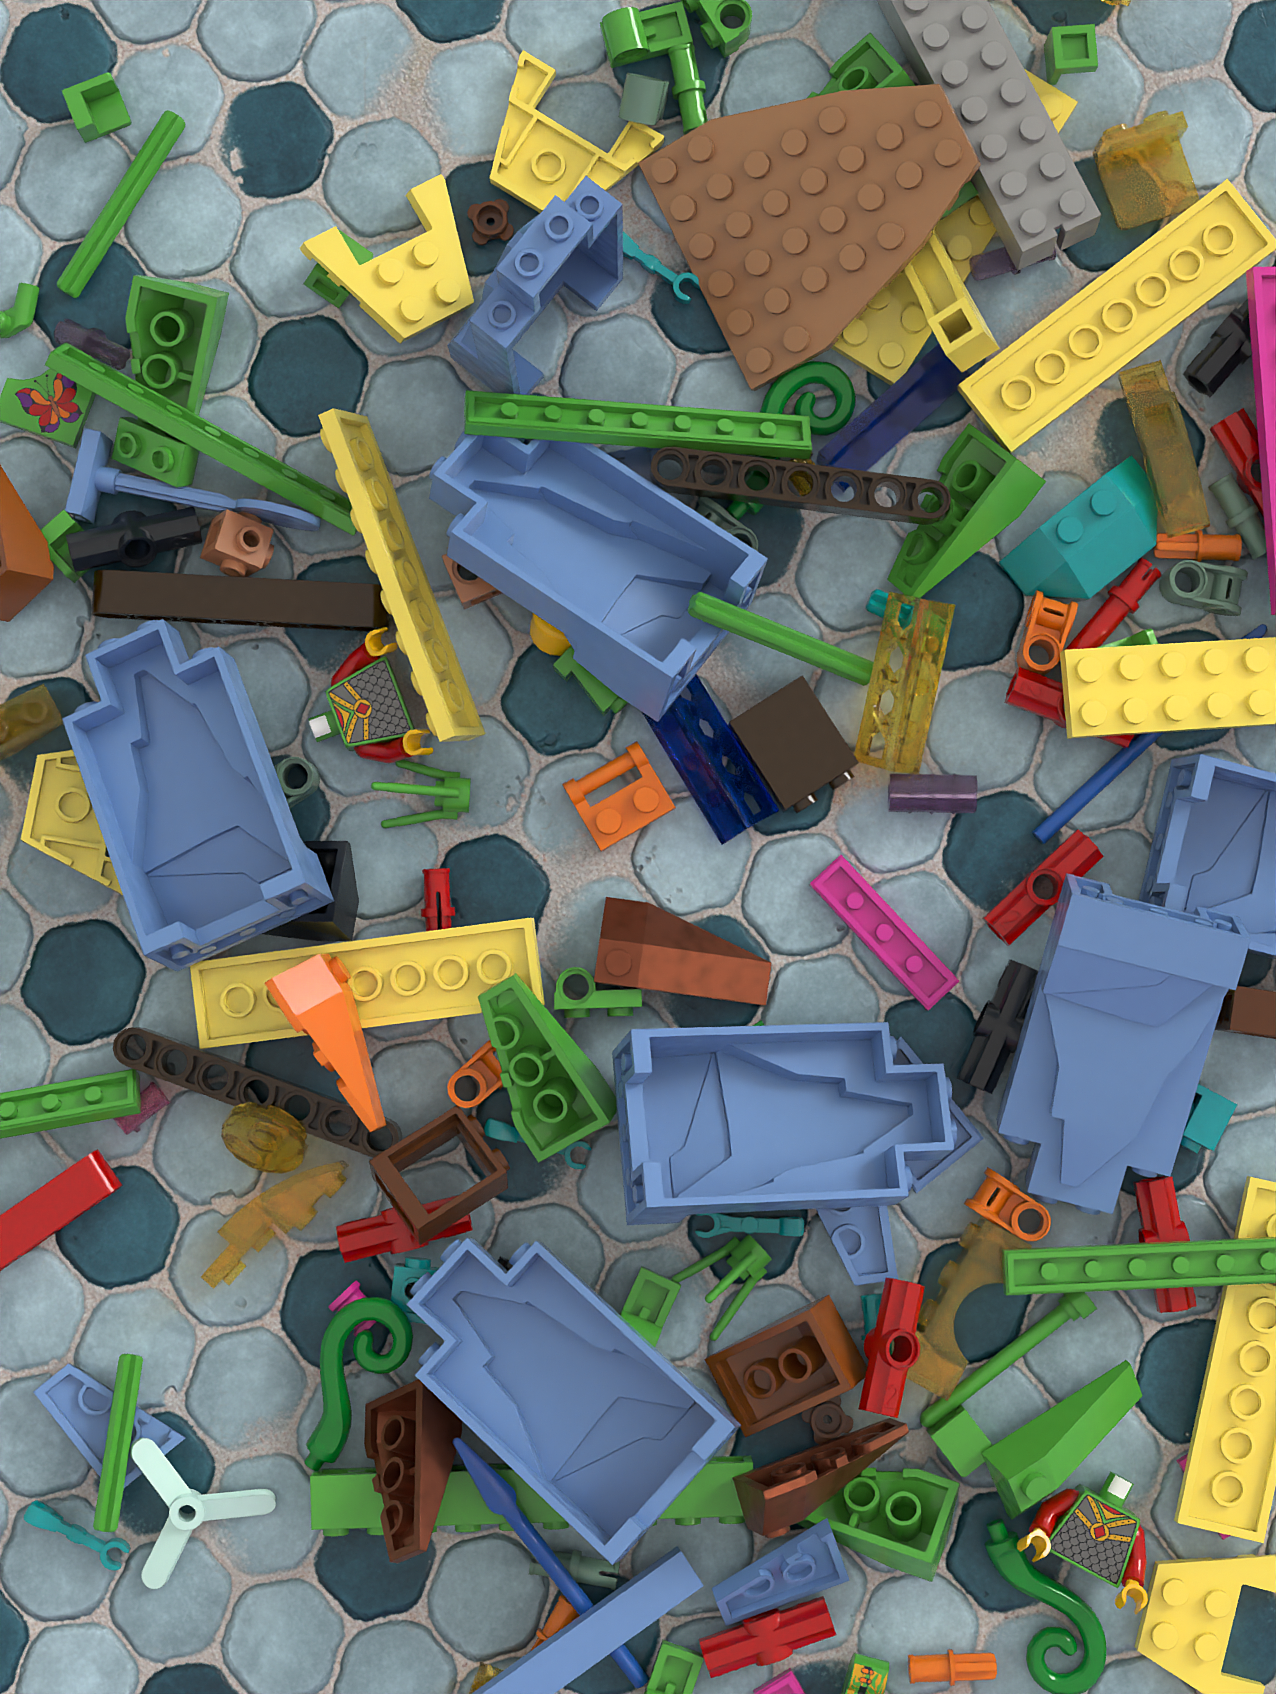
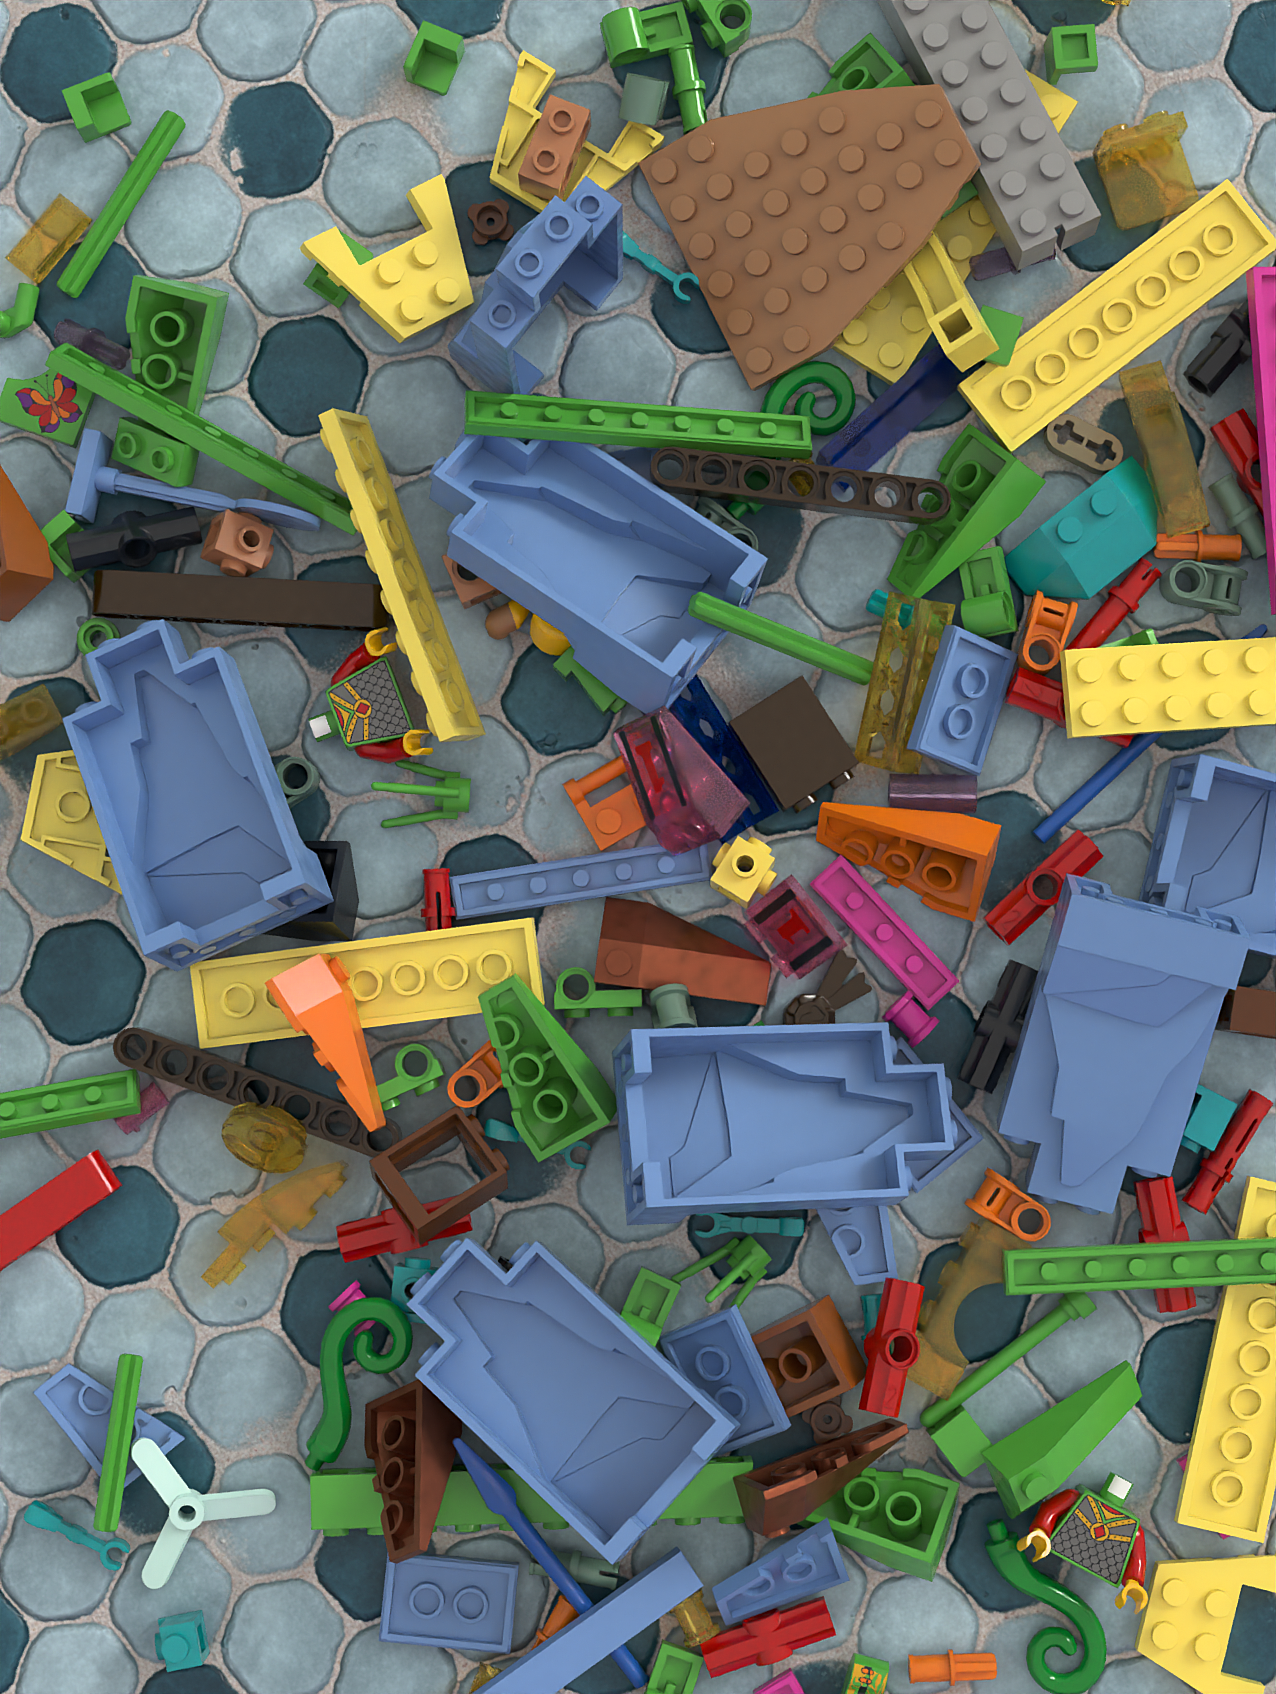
none -> clear yellow tile [5,193,93,285]
none -> bright green plate [77,618,121,656]
none -> teal brick [155,1610,210,1672]
none -> bright green plate [377,1044,446,1112]
none -> medium blue tile [379,1553,519,1654]
none -> bright green panel [403,20,465,96]
none -> medium blue tile [449,837,712,920]
none -> medium nougat arm [485,599,530,640]
none -> nougat brick [518,94,591,201]
none -> clear pink slope [613,705,750,857]
none -> sand green piece [649,983,698,1029]
none -> medium blue tile [658,1304,791,1458]
none -> clear yellow bush [668,1588,721,1648]
none -> light yellow brick [710,836,777,909]
none -> clear pink slope [743,874,848,980]
none -> dark brown piece [783,949,873,1025]
none -> orange wedge [816,802,1001,922]
none -> dark pink bush [881,990,939,1048]
none -> medium blue tile [906,625,1018,776]
none -> bright green plate [959,546,1019,639]
none -> bright green panel [979,305,1024,367]
none -> dark tan beam [1043,414,1123,475]
none -> red pin [1181,1089,1273,1215]

